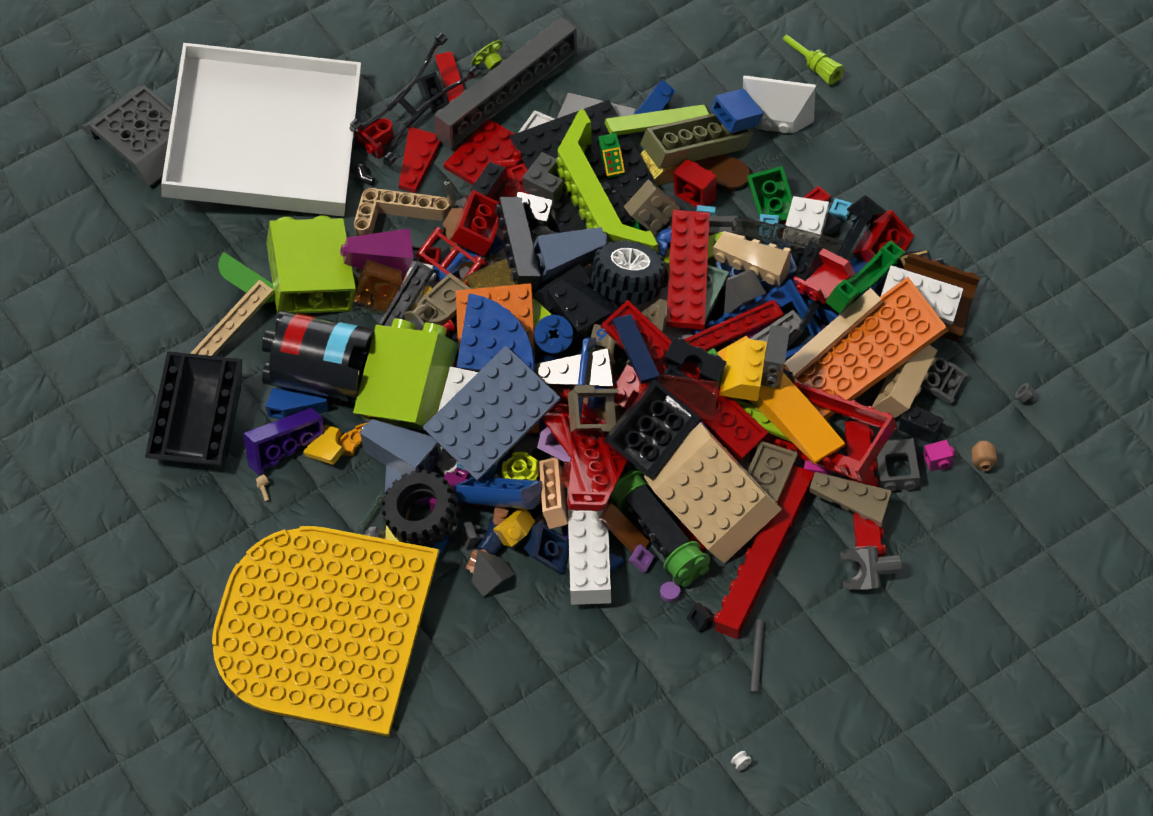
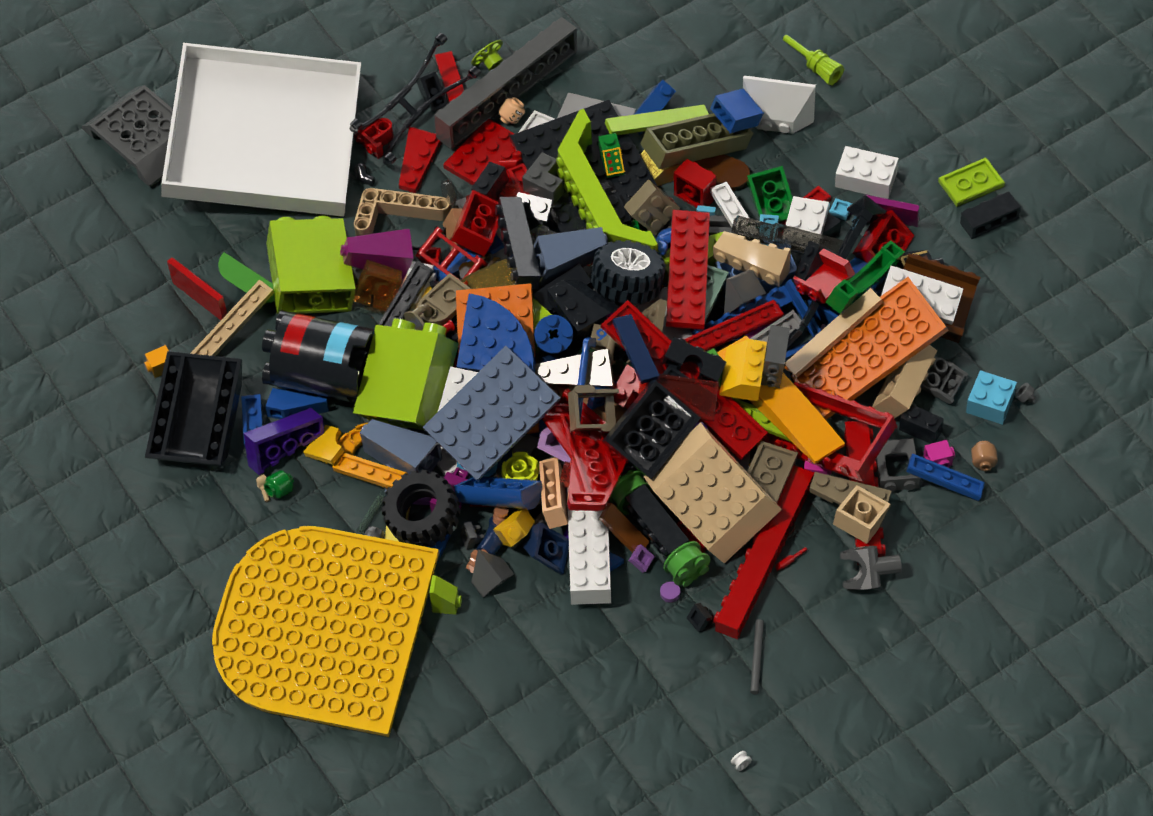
none -> light orange brick [144,345,169,378]
none -> red tile [167,257,227,320]
none -> blue plate [241,394,263,446]
none -> green head [264,470,294,499]
none -> light orange plate [332,452,408,488]
none -> lime slope [429,575,462,615]
none -> light nougat head [498,97,525,124]
none -> white plate [710,182,759,241]
none -> red piece [776,547,807,571]
none -> tan slope [833,485,891,544]
none -> white brick [835,146,899,199]
none -> magenta tile [866,195,919,227]
none -> blue tile [906,453,985,501]
none -> lime tile [938,158,1005,207]
none -> black brick [960,191,1021,239]
none -> medium azure brick [966,370,1017,425]

